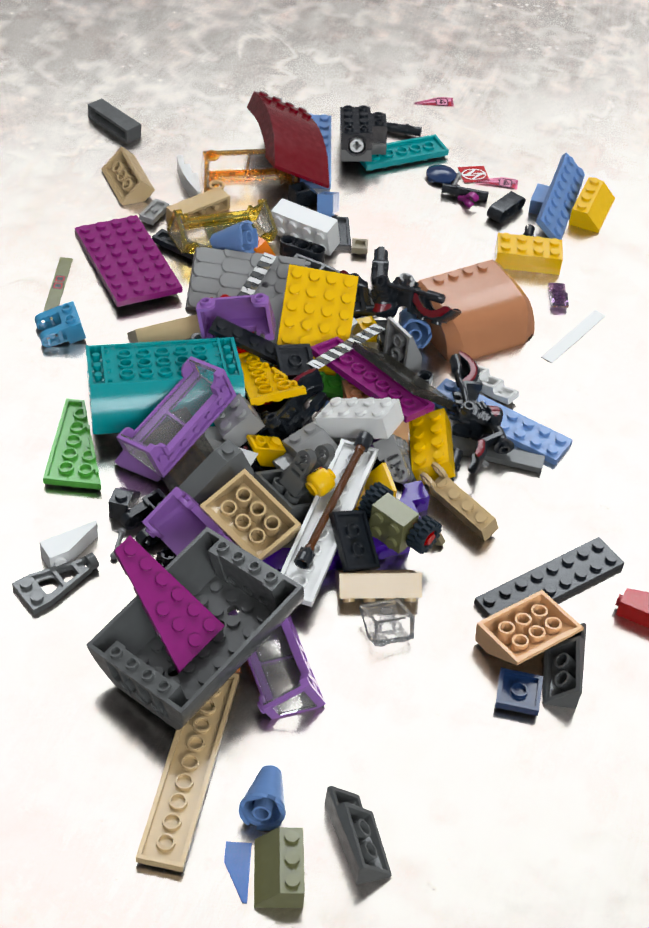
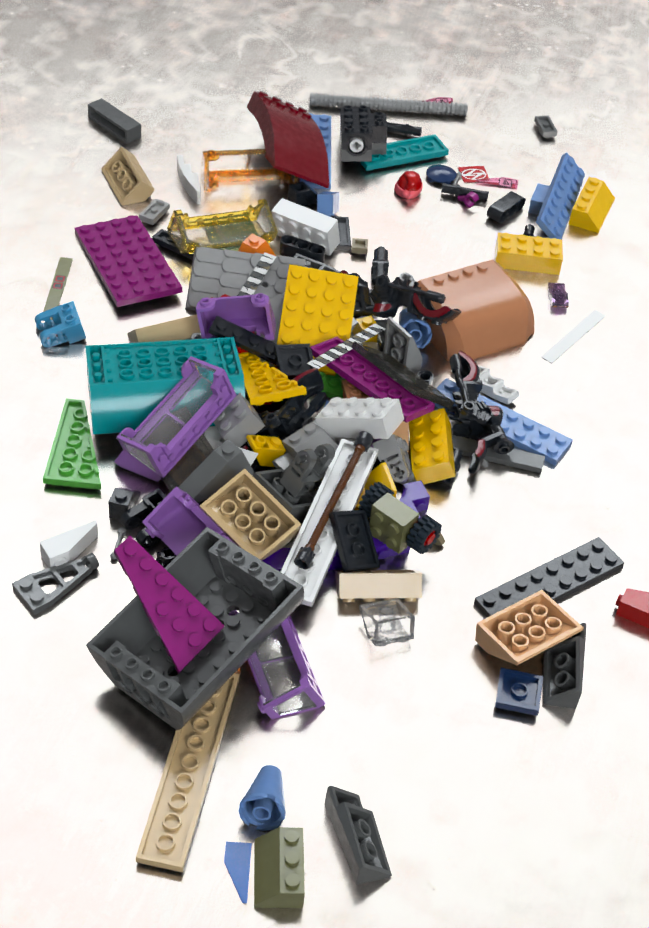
tan hinge [166,180,230,230] -> none
medium blue cone [210,220,258,253] -> none
yellow head [305,467,336,497] -> none
tan hinge [420,462,499,541] -> none
none -> light grey piece [309,92,468,116]
none -> red piece [394,170,423,199]
none -> dark grey plate [534,115,558,138]

